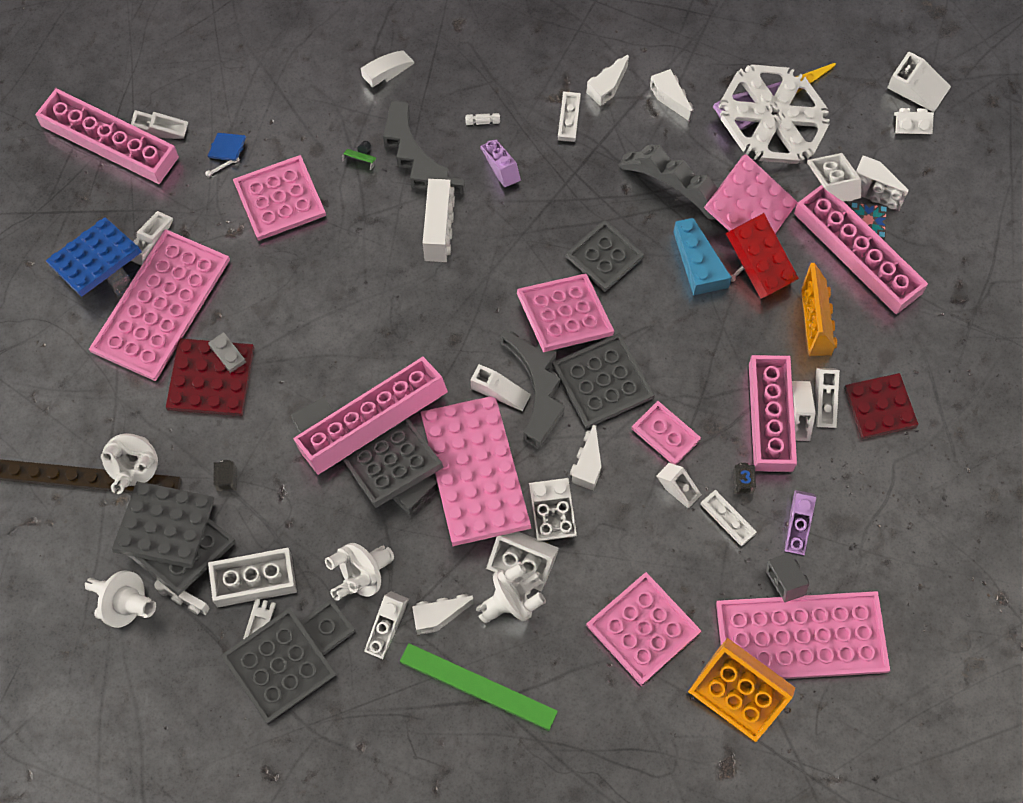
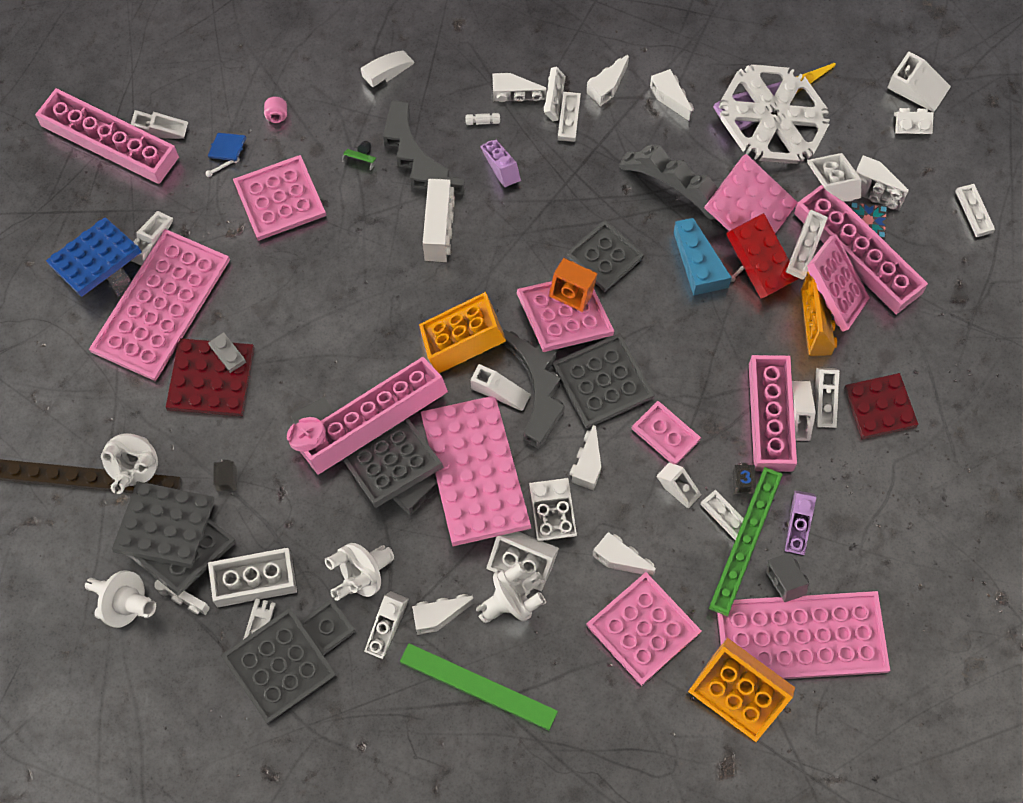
none -> bright pink head [264,97,287,123]
none -> bright pink tile [287,417,326,452]
none -> light orange slope [419,292,506,373]
none -> white slope [492,73,546,102]
none -> white plate [544,67,566,122]
none -> orange brick [549,258,598,312]
none -> white slope [593,532,656,576]
none -> bright green tile [709,467,783,617]
none -> white plate [786,210,828,280]
none -> bright pink plate [807,234,870,332]
none -> white plate [955,184,995,237]

